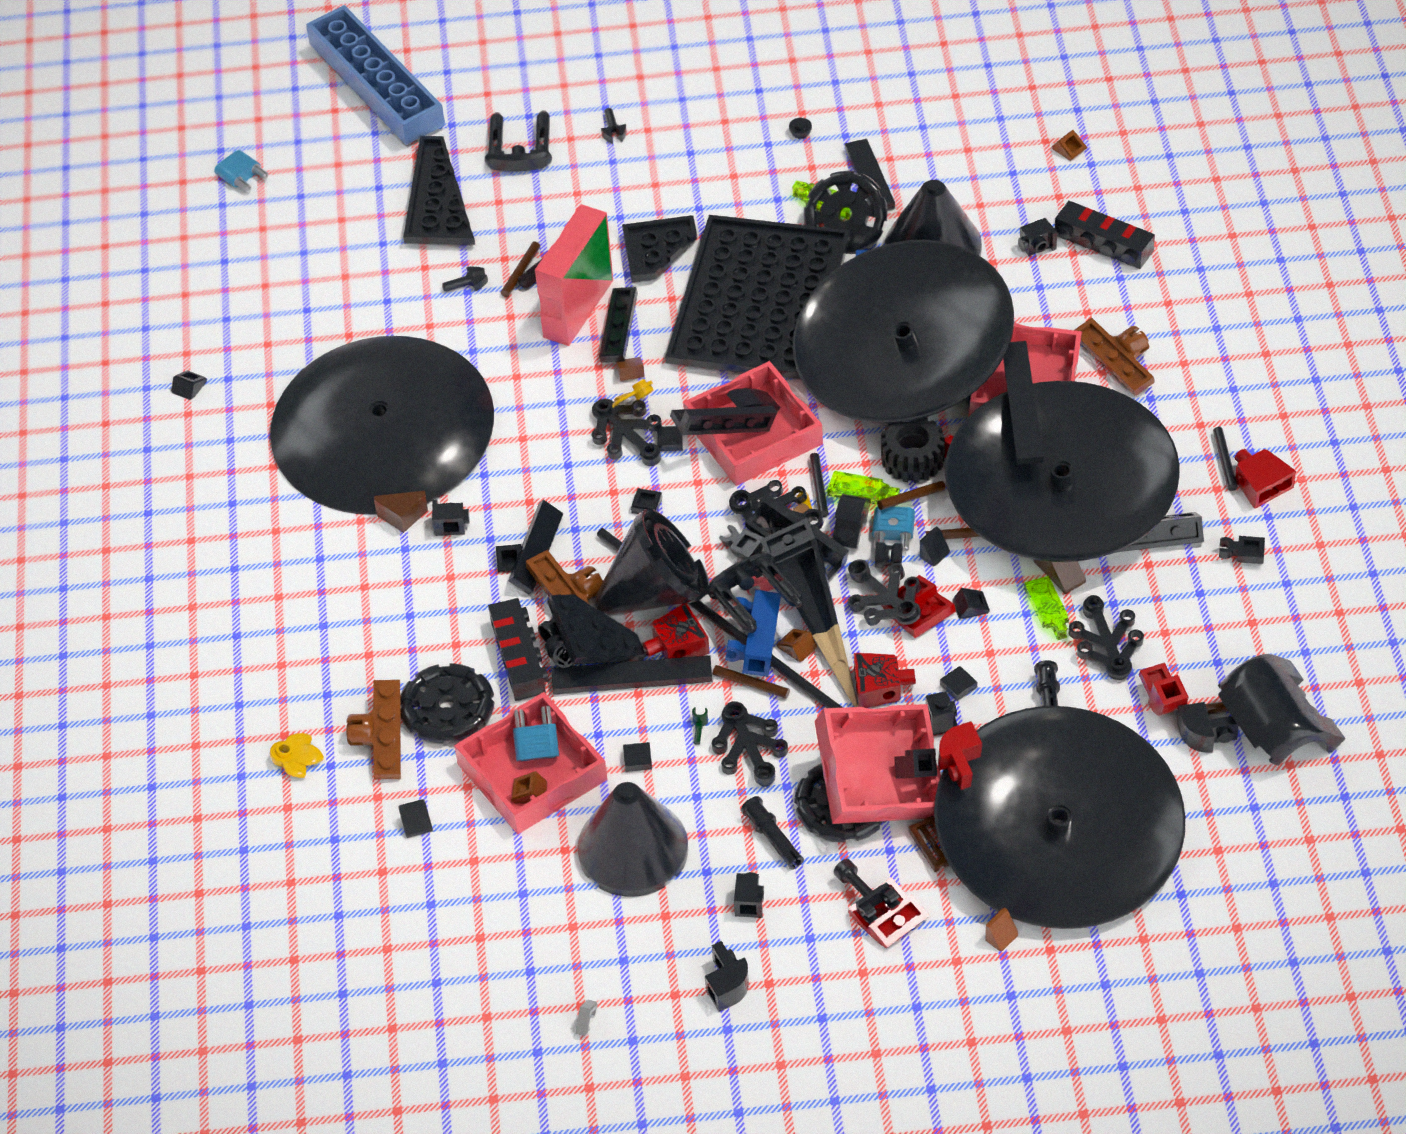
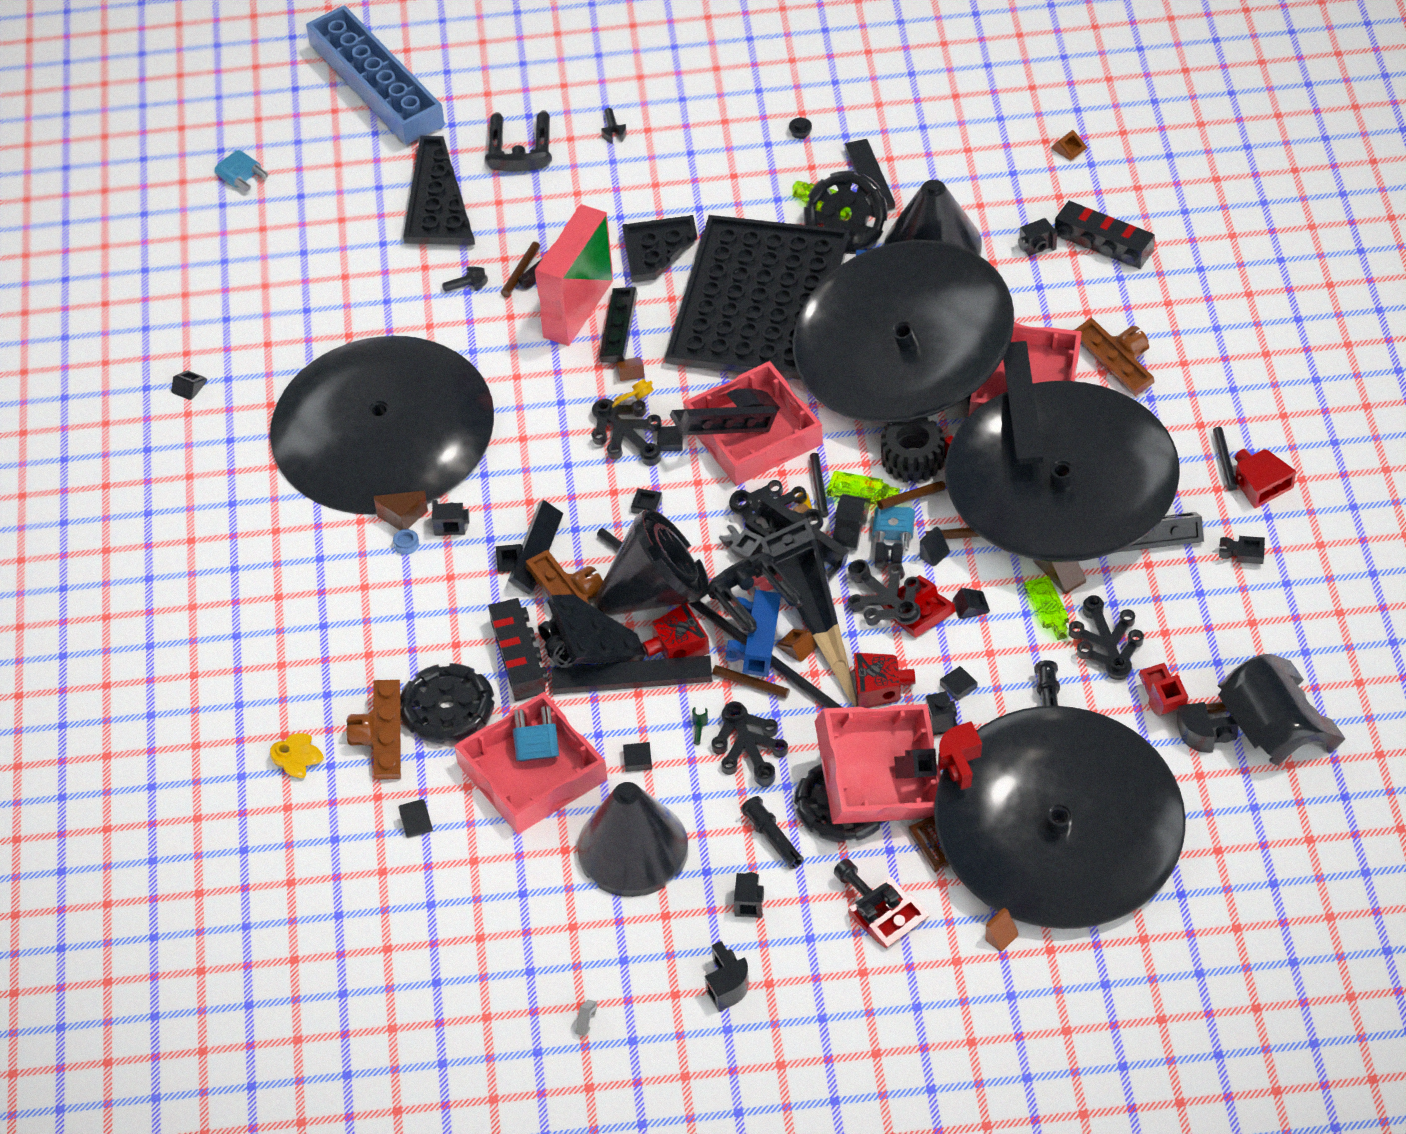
dark orange slope [511,771,547,803] -> none
none -> medium blue tile [393,529,419,555]

